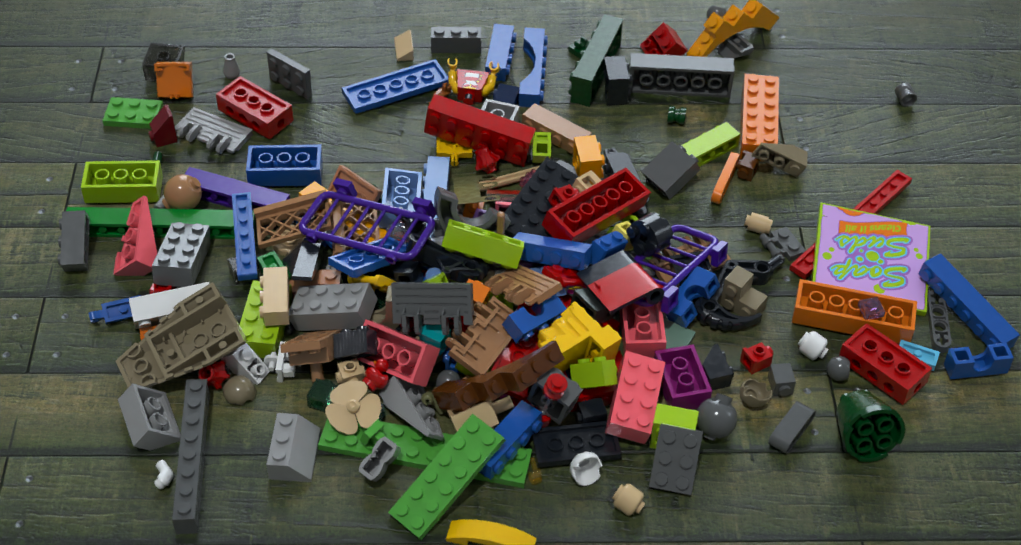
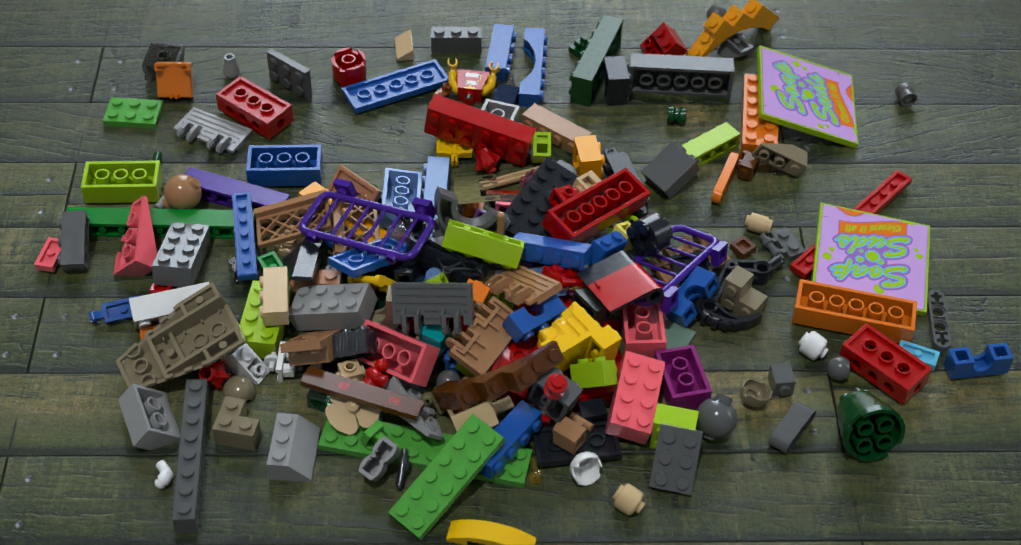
dark red slope [148,105,177,148] -> none
black slope [702,344,734,390] -> none
red brick [740,342,773,375] -> none
clear purple plate [858,297,885,320] -> none
blue brick [918,253,1020,349] -> none
none -> coral plate [34,237,61,272]
none -> dark tan brick [212,396,262,451]
none -> tile [300,366,425,421]
none -> red brick [331,48,367,87]
none -> piece [396,448,410,490]
none -> medium nougat brick [552,412,594,455]
none -> reddish brown plate [729,235,757,259]
none -> tile [757,45,858,148]

